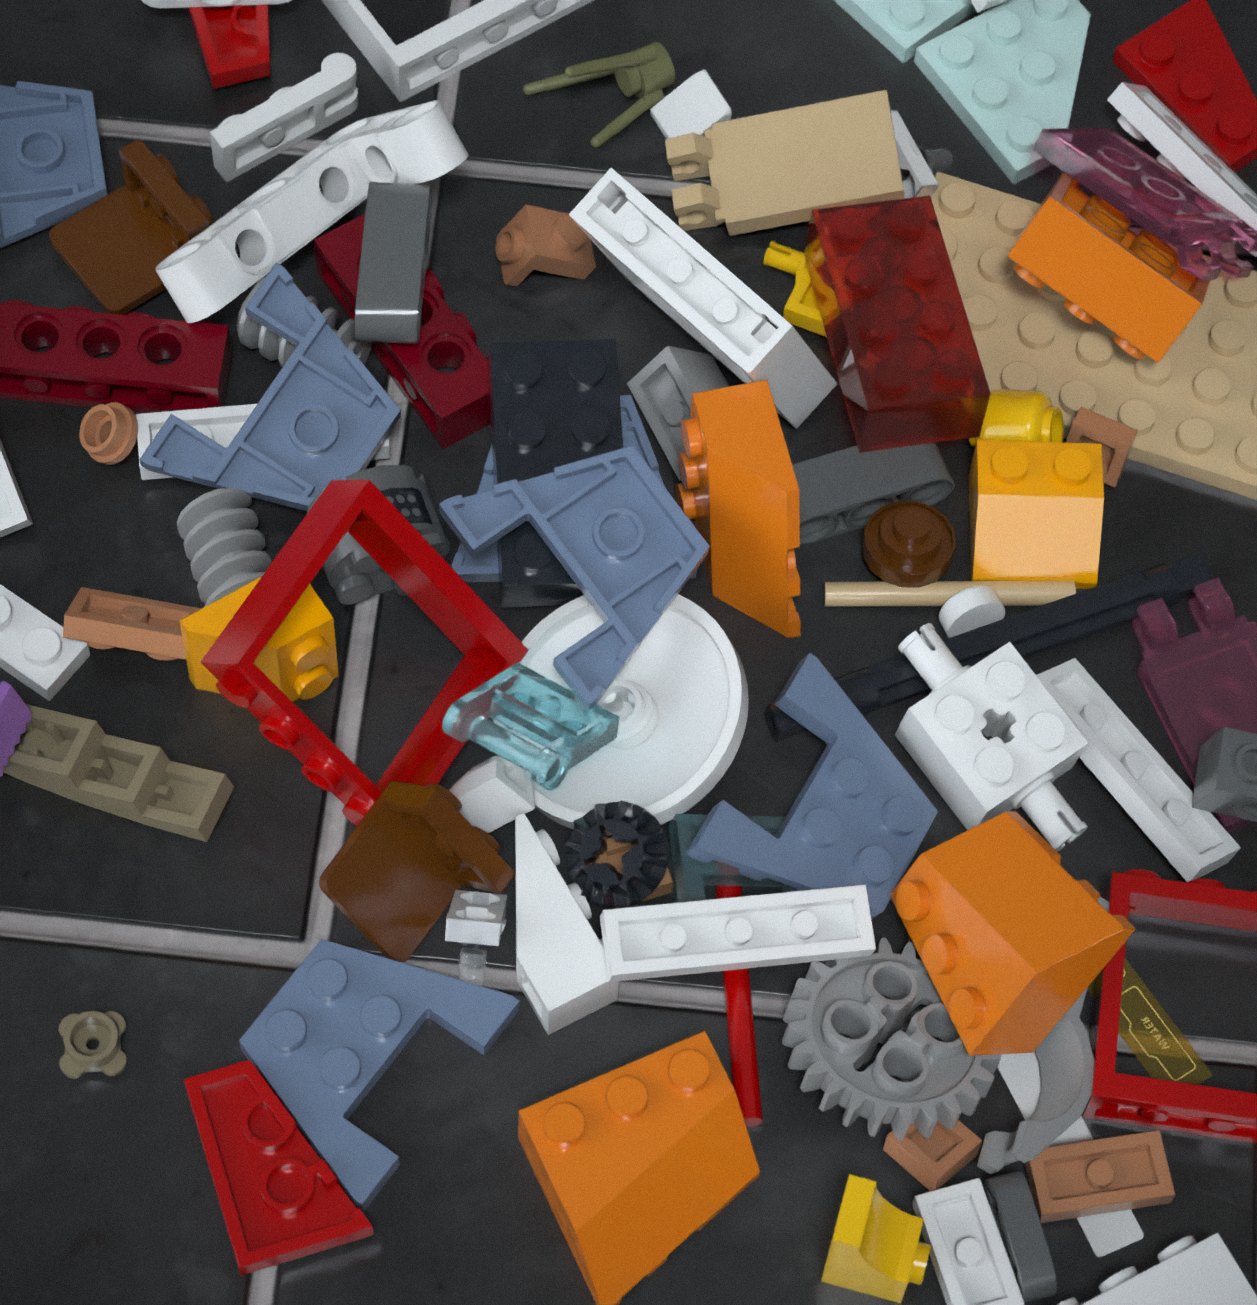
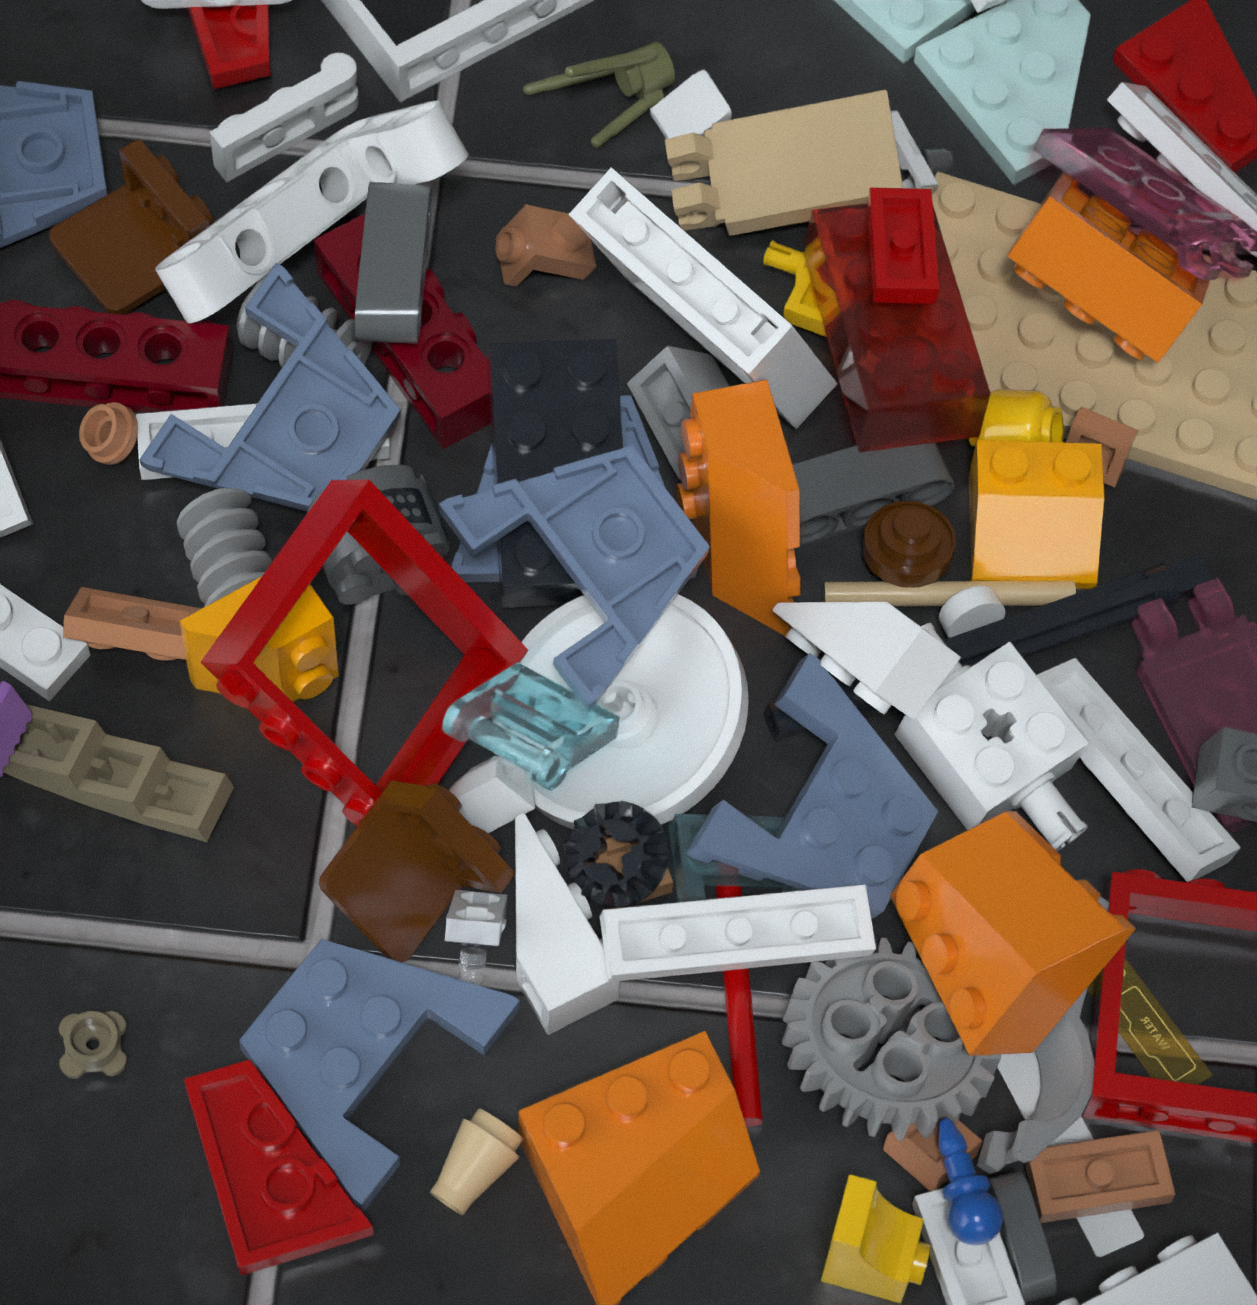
none -> tan cone [430,1109,523,1216]
none -> white slope [772,602,961,720]
none -> red plate [867,187,939,304]
none -> blue bar [939,1118,1003,1246]

